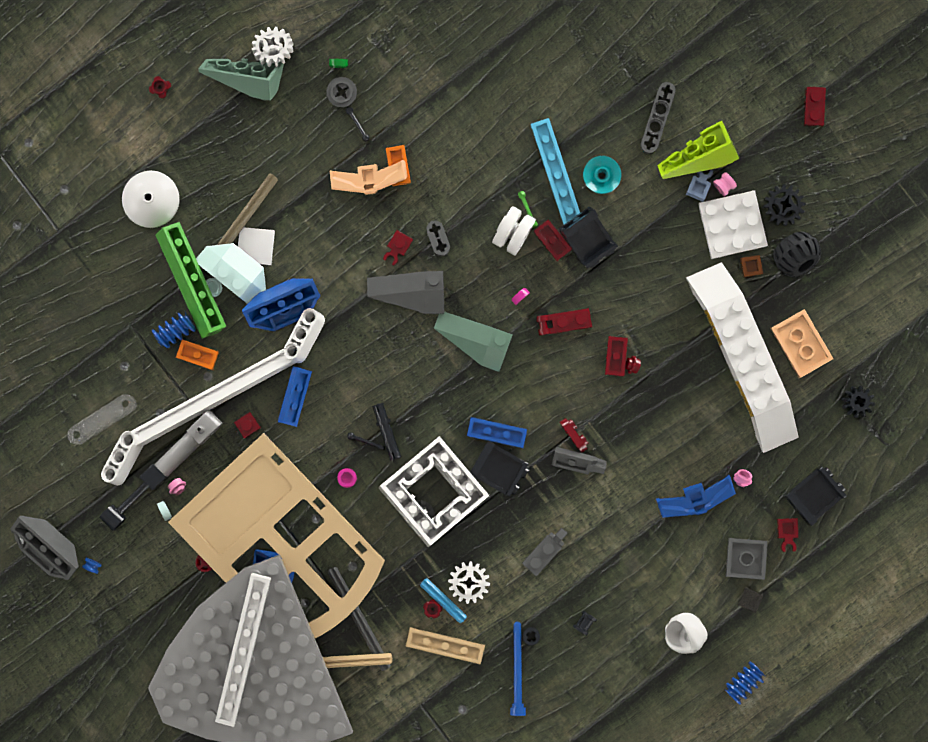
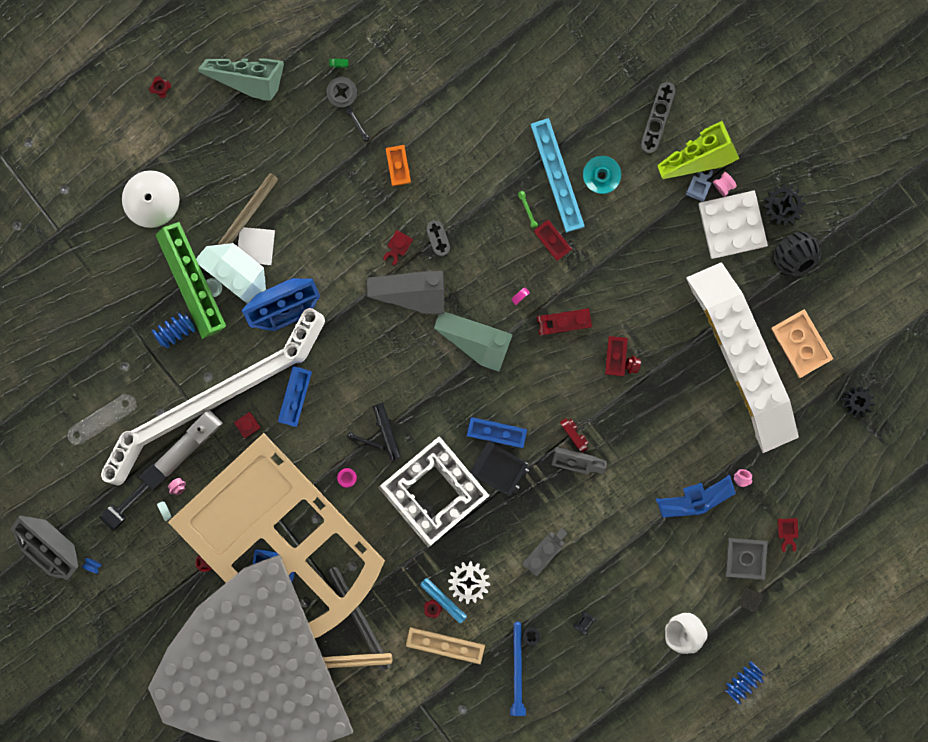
orange plate [176,340,219,370] -> none
white plate [215,573,271,727] -> none
white gear [252,27,293,67] -> none
light nougat plate [330,160,407,195] -> none
white wheel [492,206,536,256] -> none
black panel [558,206,618,268] -> none
reddish brown plate [740,255,763,278] -> none
black panel [784,466,847,526] -> none
dark red plate [804,87,826,127] -> none

